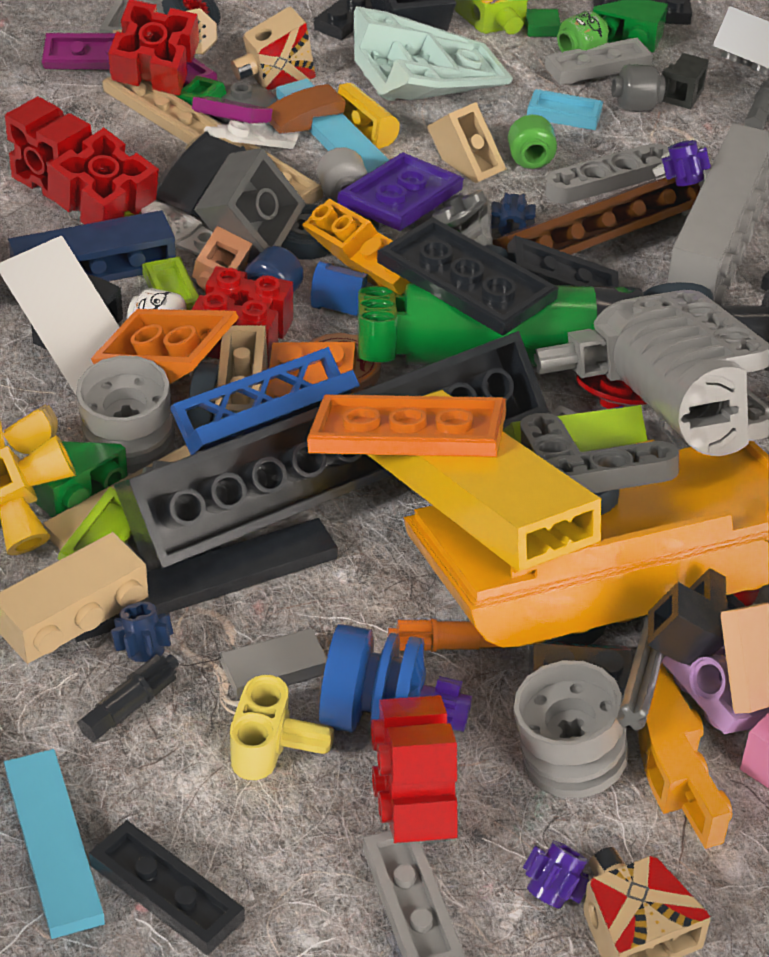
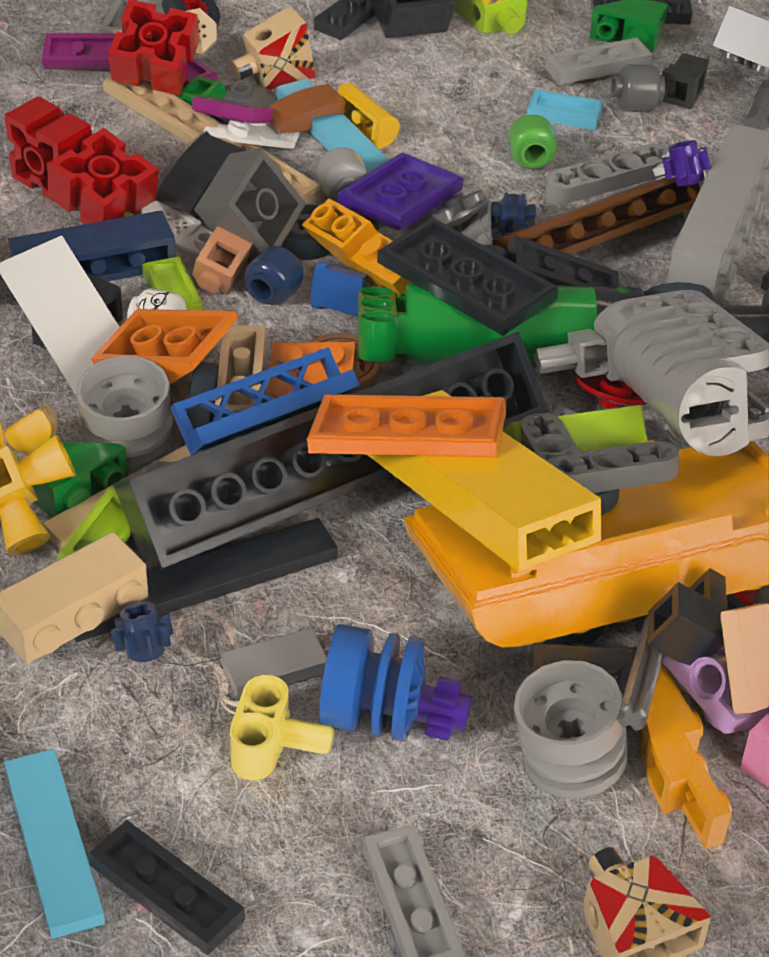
black piece [77,654,179,742] -> none
red brick [191,266,293,369] -> none
light aqua wedge [354,6,513,101] -> none
red brick [371,695,458,843] -> none
orange piece [388,619,503,652] -> none
tan slope [427,102,506,183] -> none
dark purple gear [523,840,590,909] -> none
green tile [525,9,561,37] -> none
bright green head [557,11,609,52] -> none

